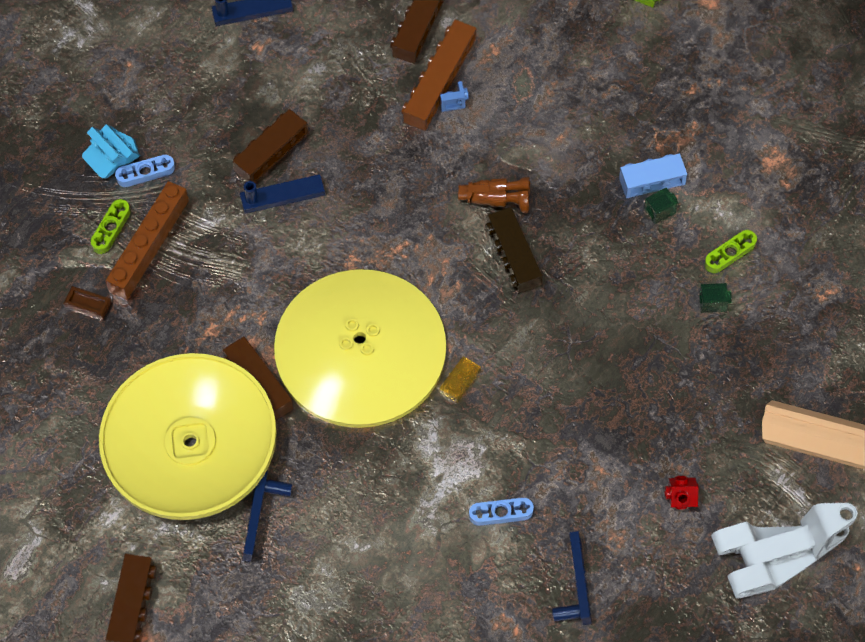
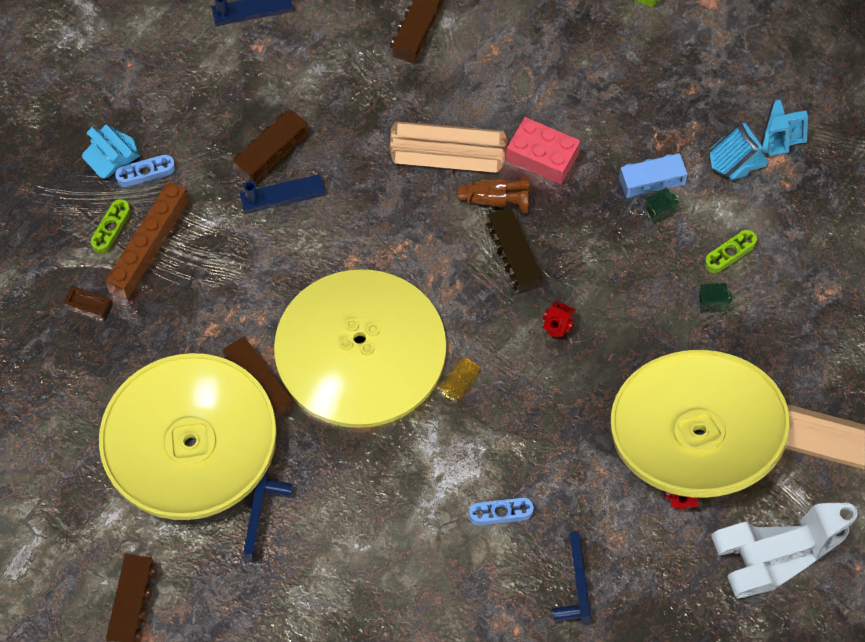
dark orange brick [401,20,477,131] -> none
medium blue bracket [440,81,469,112] -> none
none -> light nougat piece [390,121,508,173]
none -> coral brick [506,117,580,185]
none -> red brick [542,301,576,337]
none -> light yellow dish [611,350,790,498]
none -> medium azure piece [709,123,769,180]
none -> medium azure piece [761,99,808,156]

